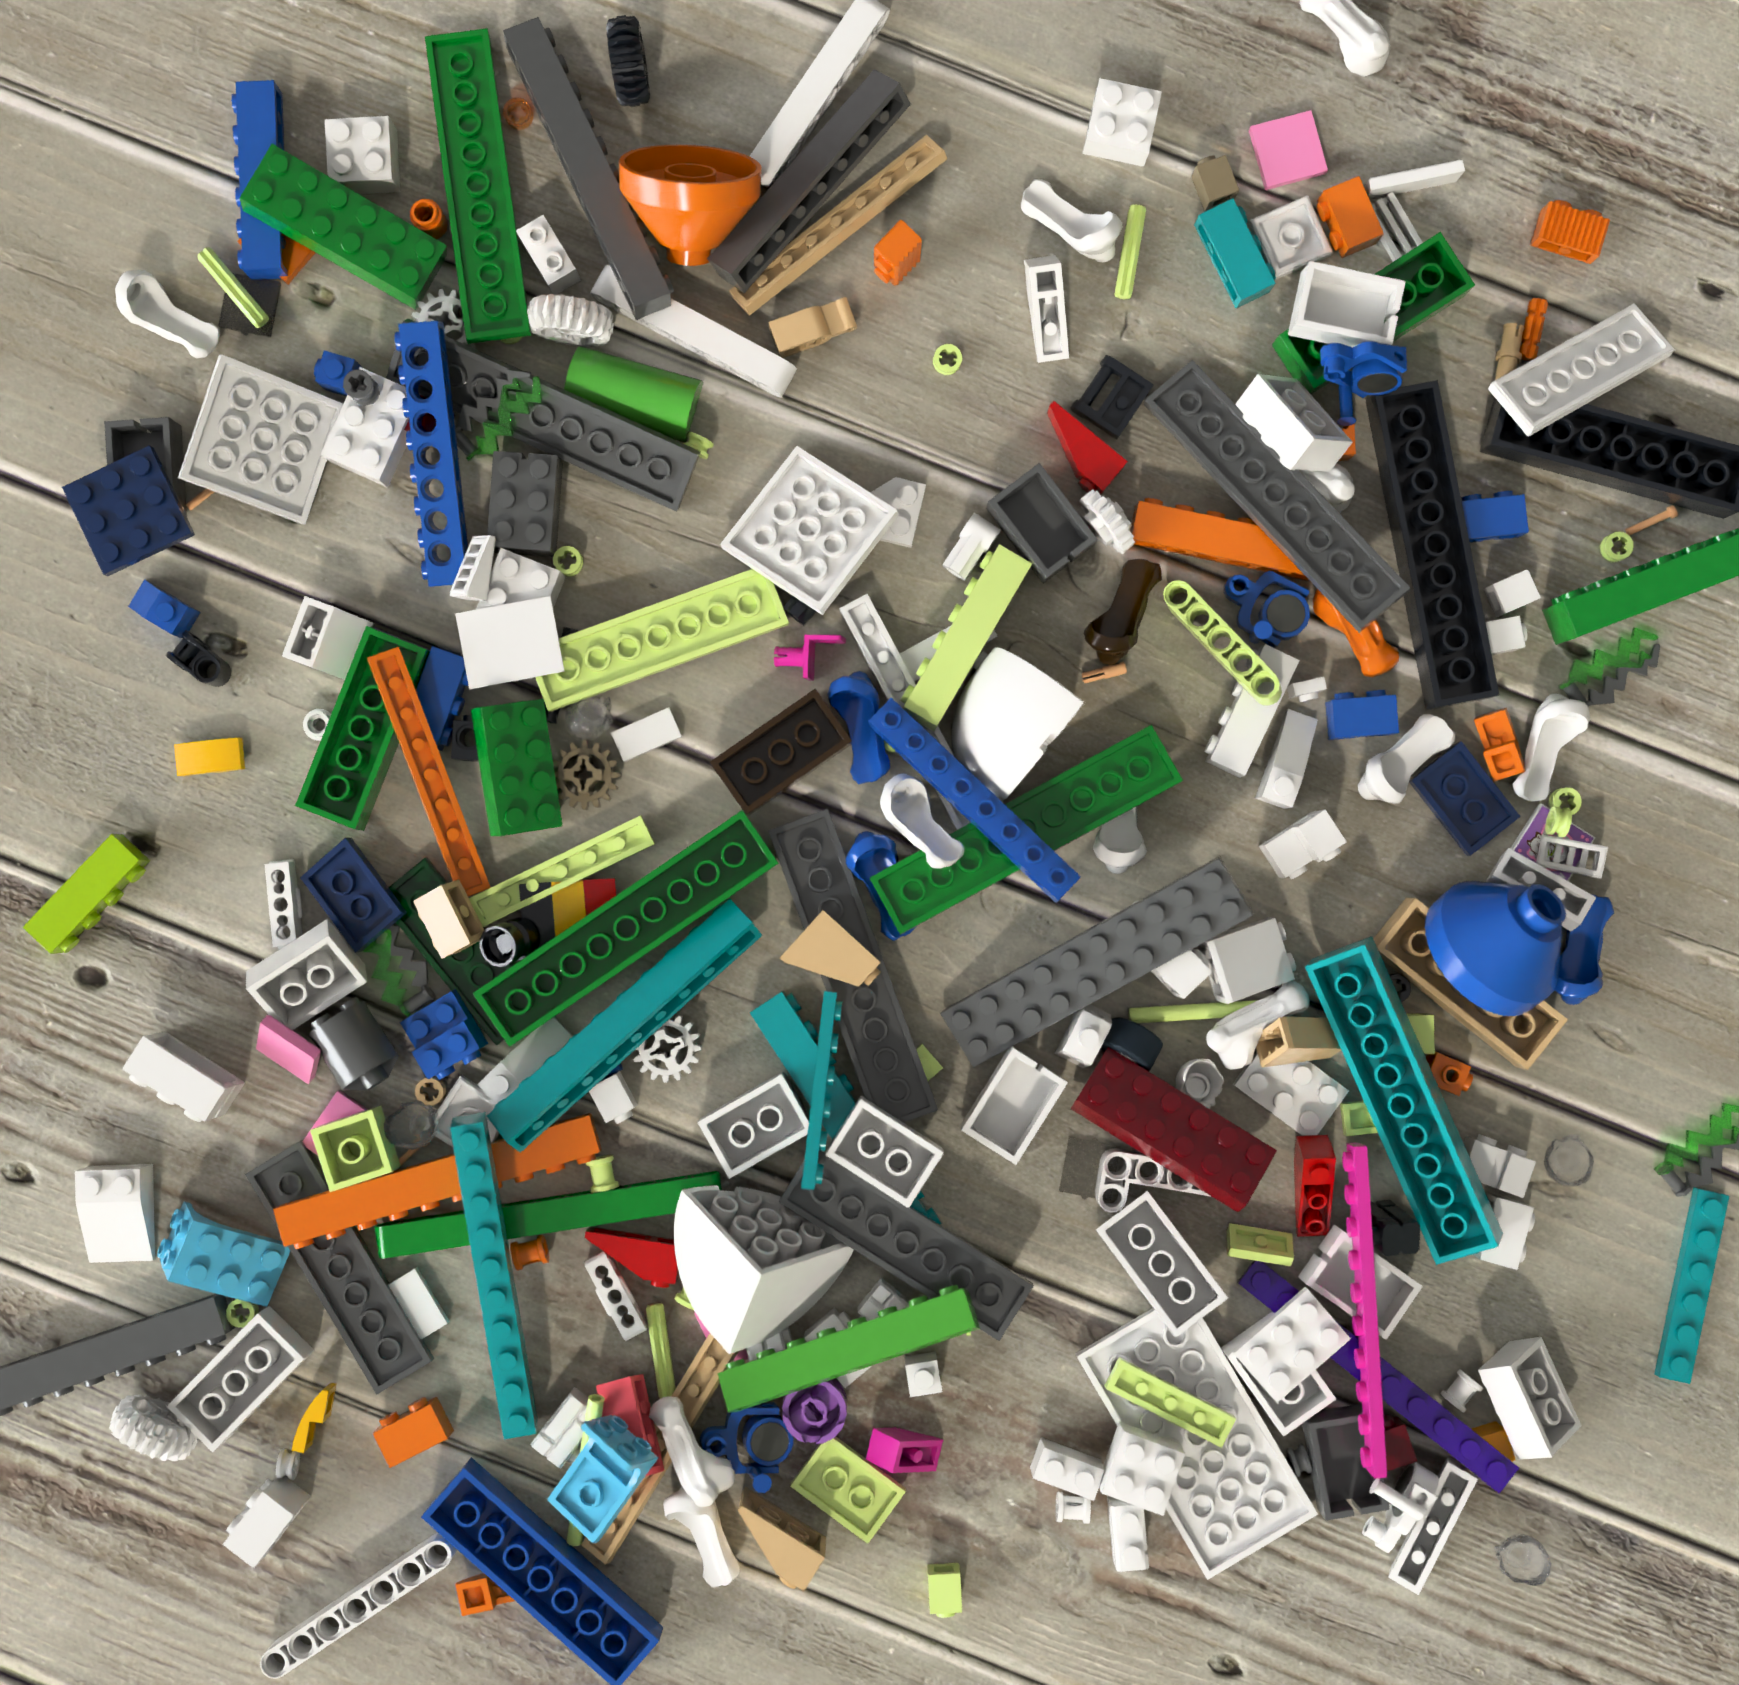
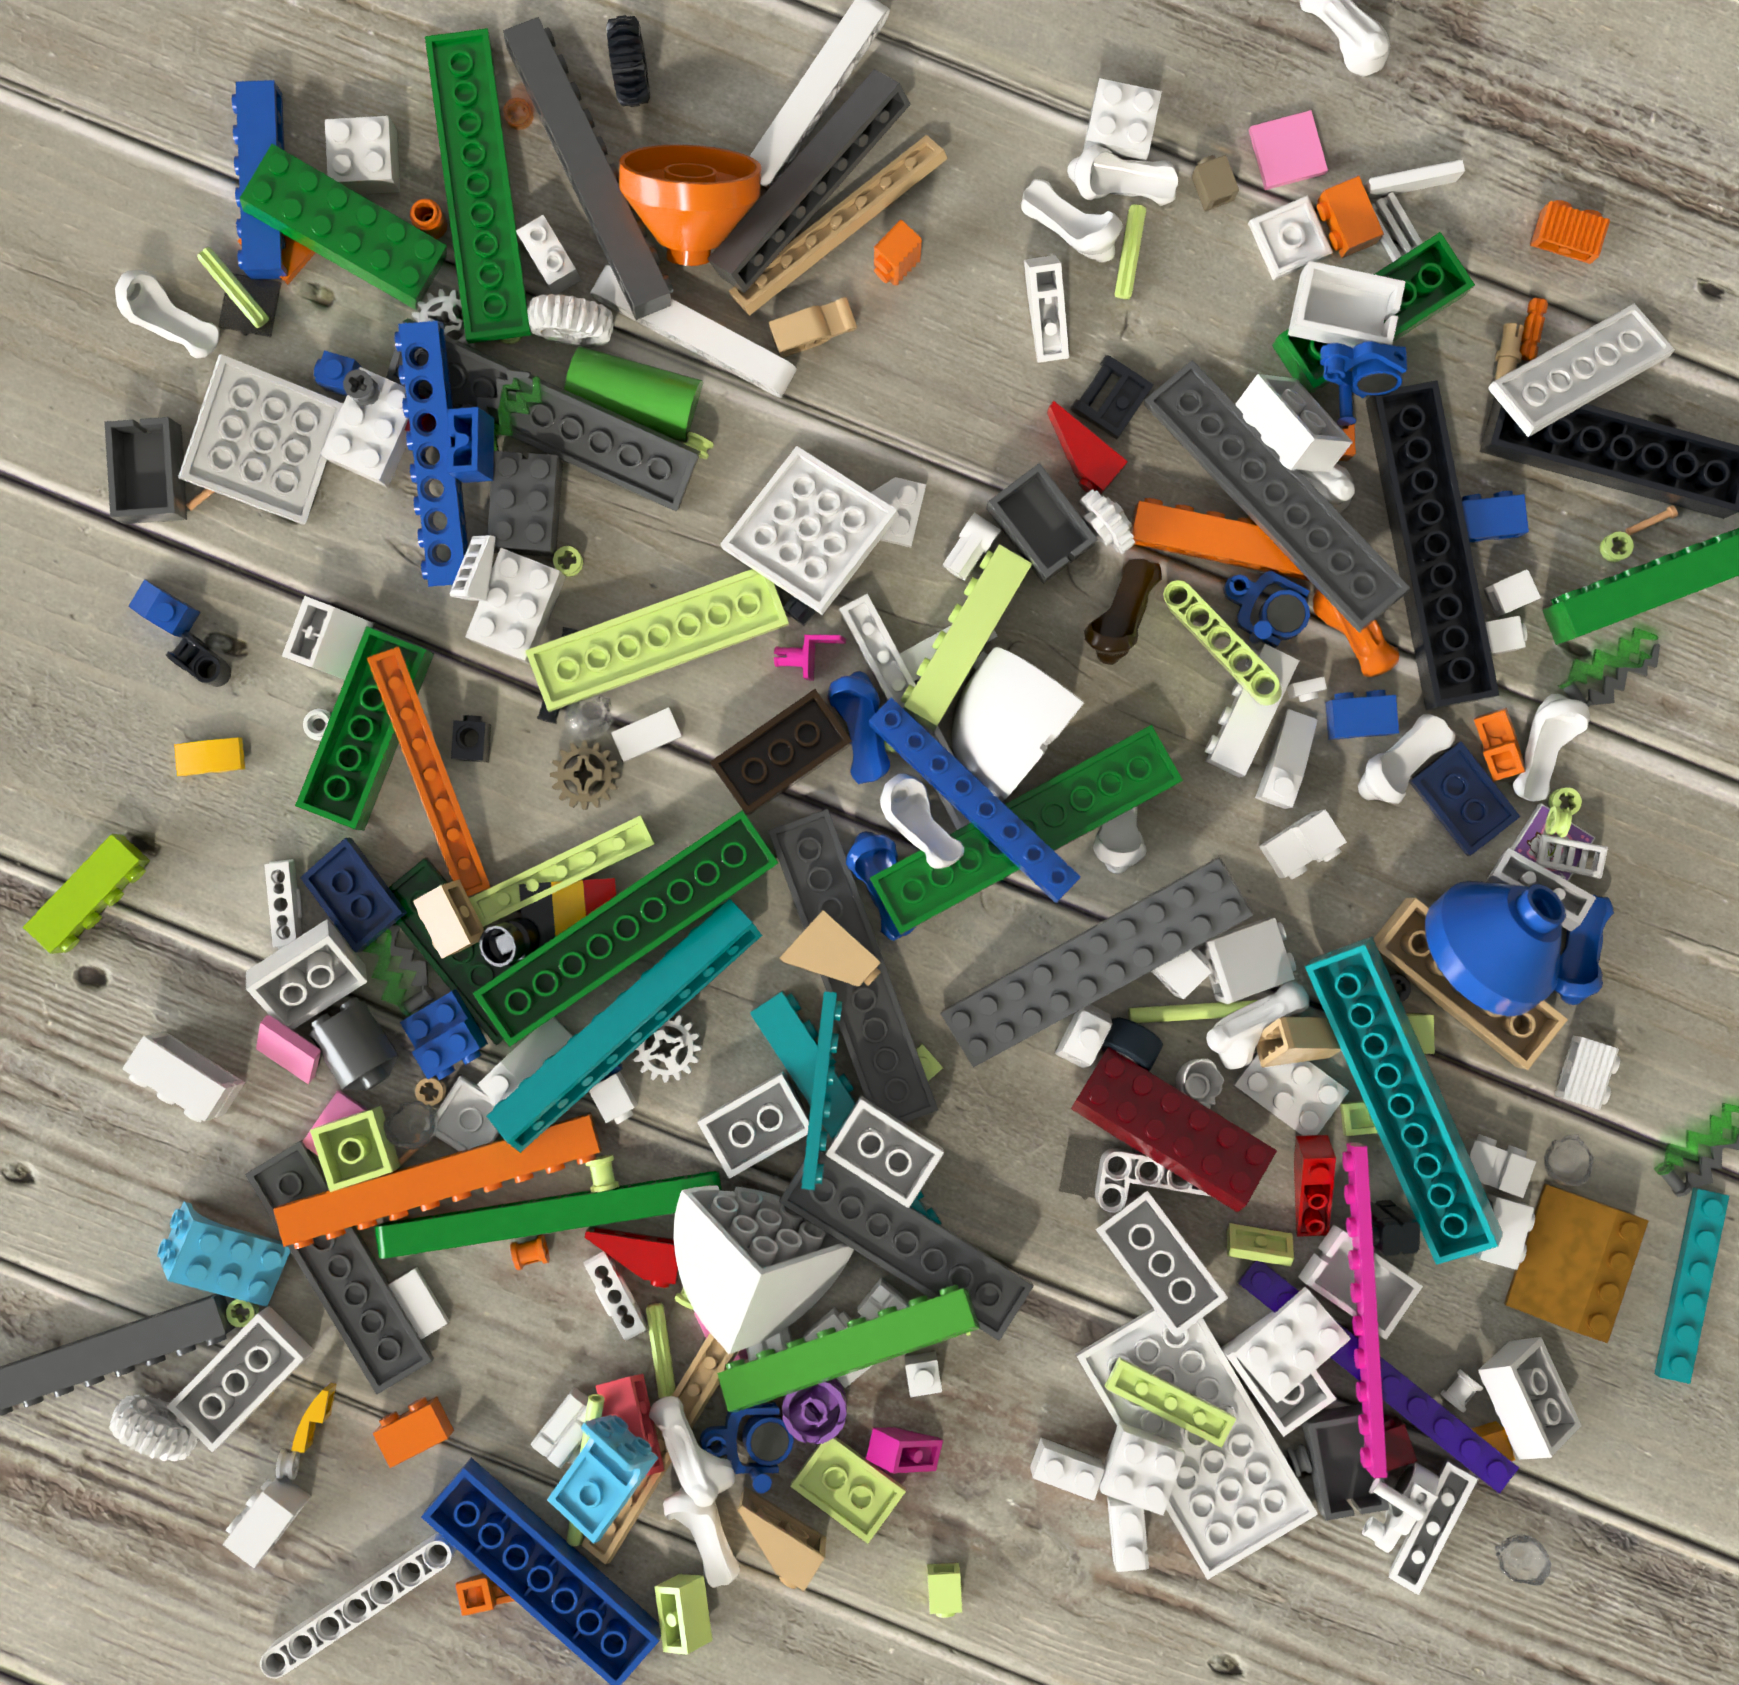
dark blue plate [62,445,195,576] -> none
white slope [75,1164,155,1263] -> none
blue brick [416,646,469,752] -> none
teal brick [450,1112,538,1440] -> none
white sticker [455,596,564,689] -> none
green brick [471,699,563,836] -> none
yellowish green bush [933,344,962,375] -> none
white piece [960,1046,1068,1165] -> none
white bush [1056,1492,1091,1524] -> none
light nougat pin [1082,661,1127,683] -> none
teal brick [1194,198,1276,309] -> none
orange brick [1426,1052,1473,1096] -> none
none -> blue brick [447,407,494,483]
none -> yellowish green brick [655,1574,713,1654]
none -> white hair [1067,144,1178,206]
none -> pearl gold slope [1504,1183,1649,1344]
none -> white brick [1555,1035,1620,1110]

